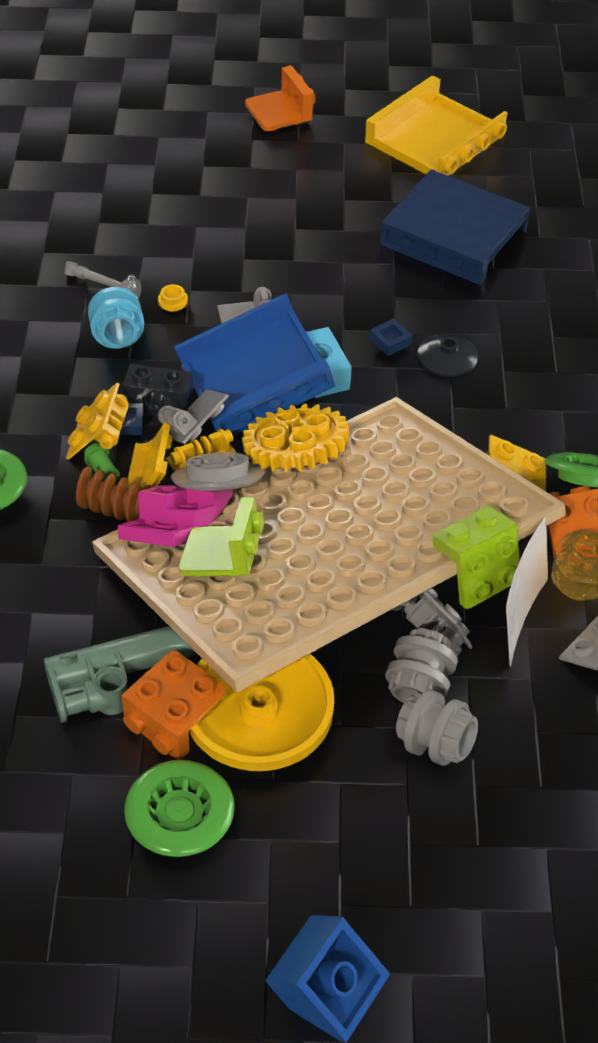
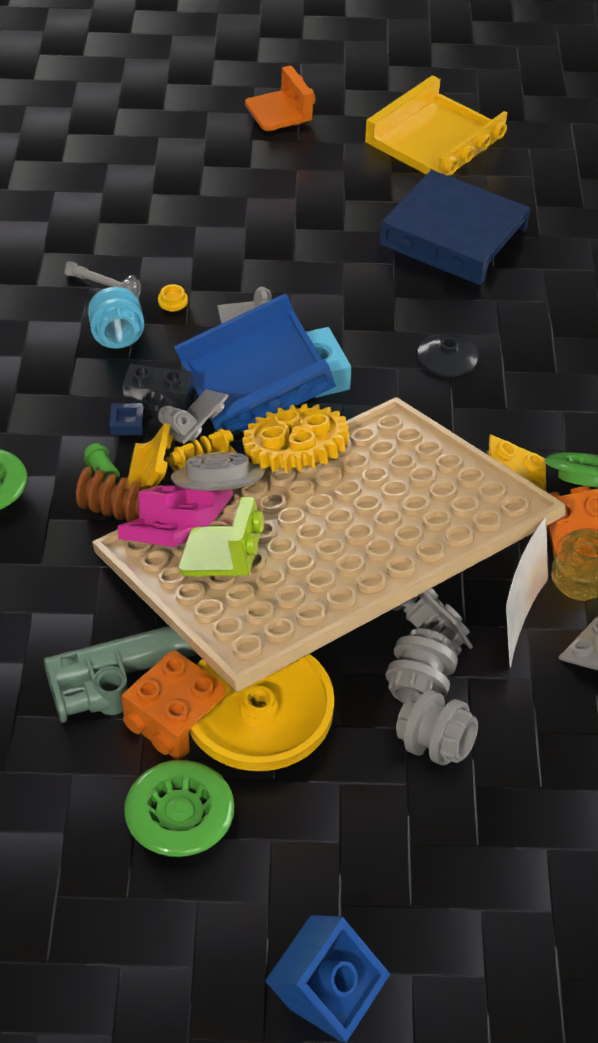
yellow hinge [66,382,129,460] -> none
dark blue plate [369,319,413,356] -> none
lime bracket [432,505,519,609] -> none

